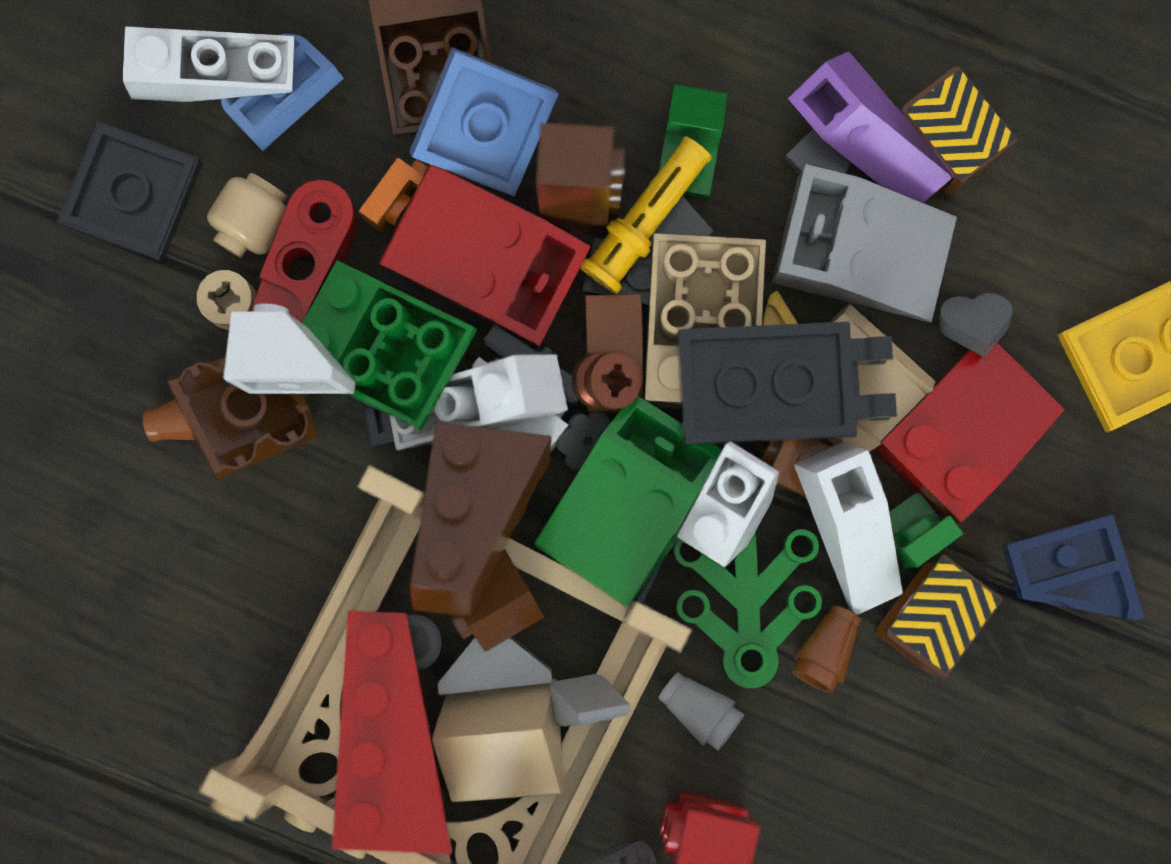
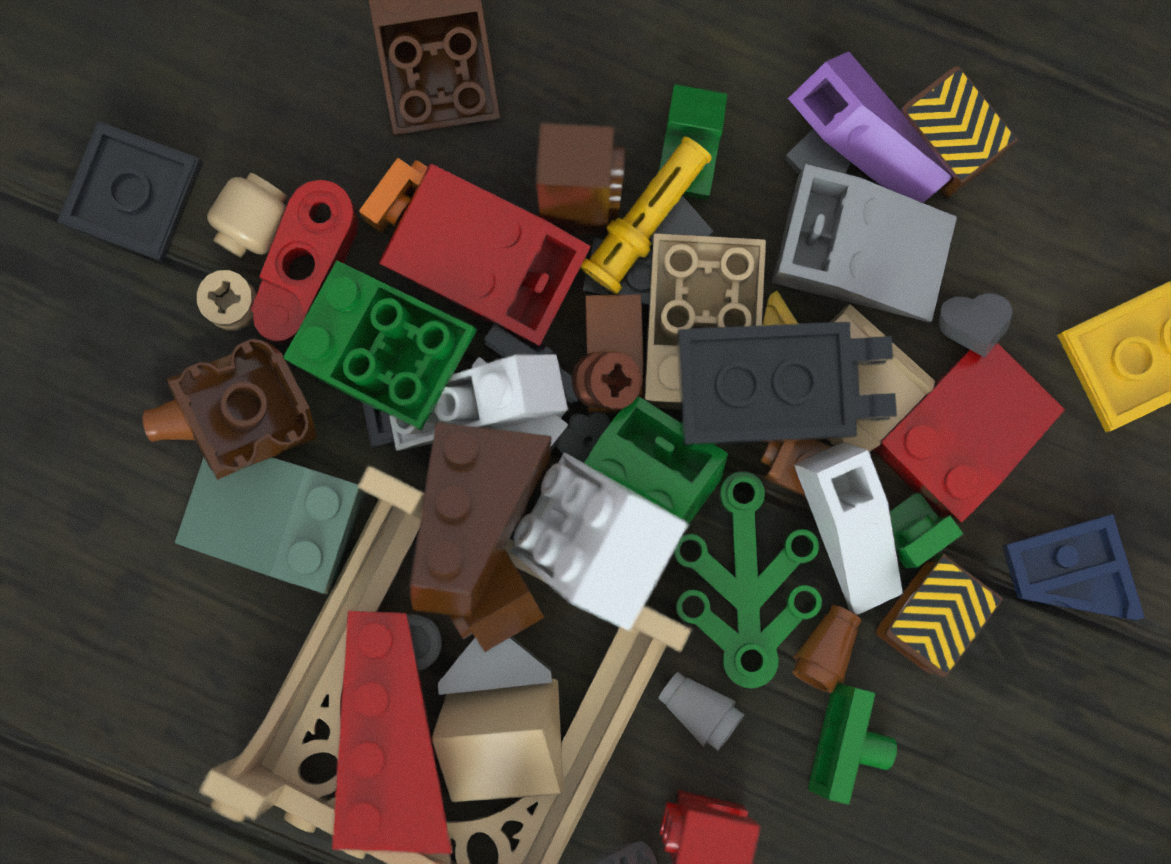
white slope [123,26,295,102] -> none
medium blue plate [221,34,344,151] -> none
white slope [224,304,355,394] -> none
medium blue tile [409,47,559,197] -> none
light grey slope [550,674,631,726] -> none
white slope [677,441,779,567] -> none
none -> sand green slope [175,457,366,594]
none -> white slope [510,452,687,631]
none -> green tile [807,683,897,805]

